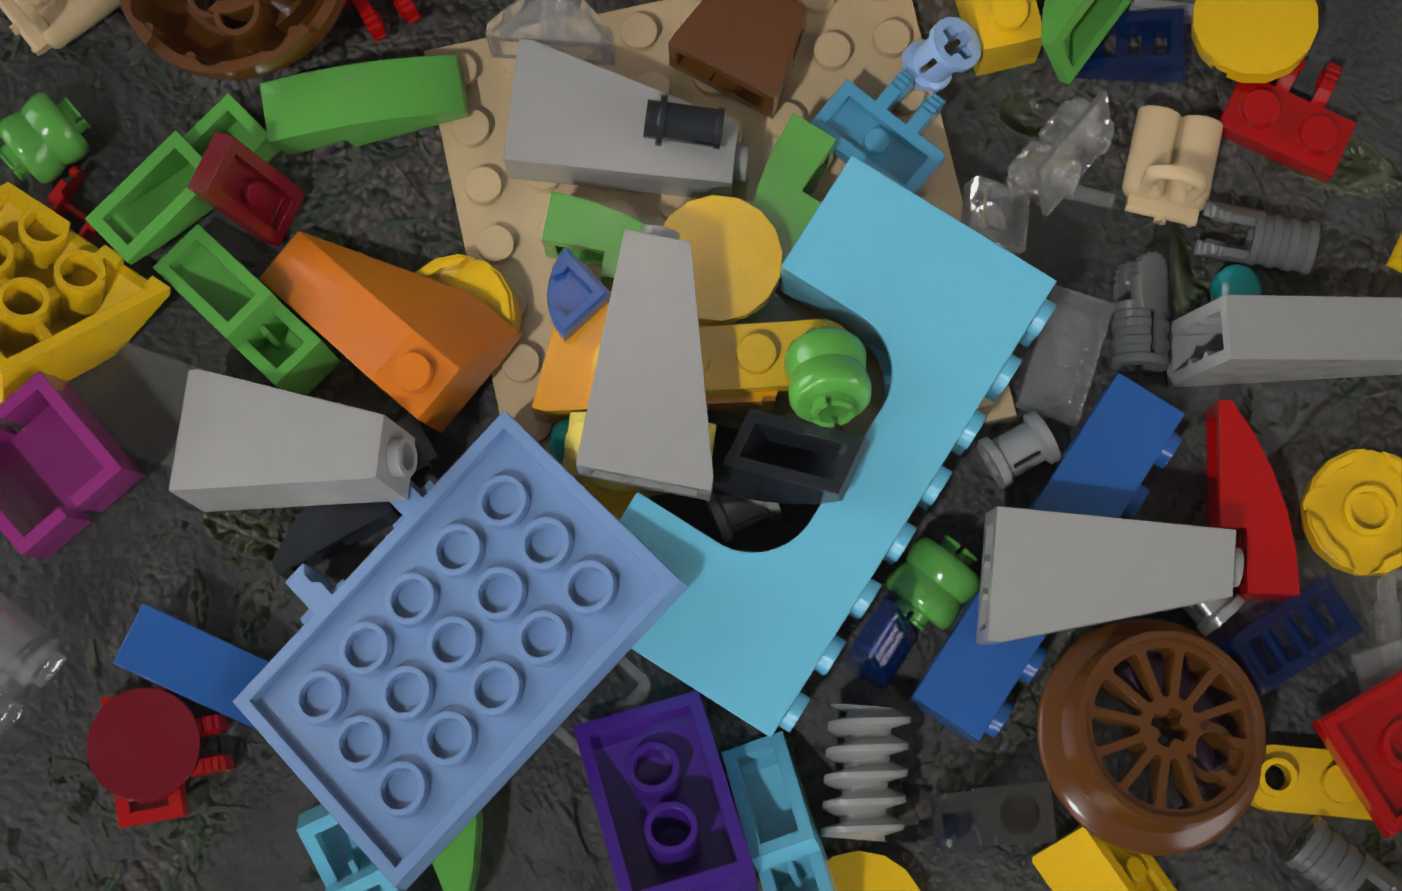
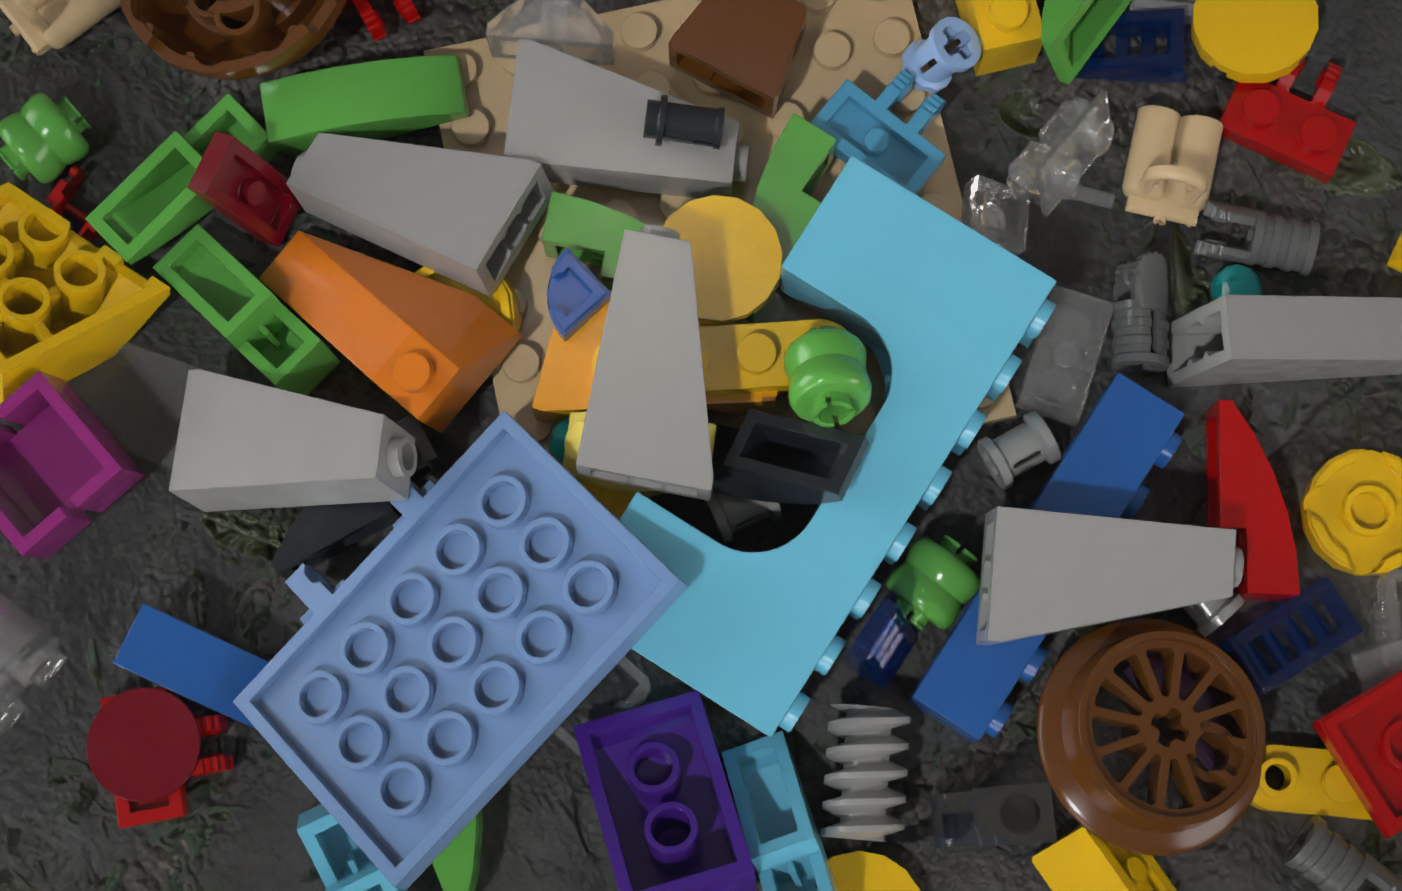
none -> light grey slope [286,132,553,298]

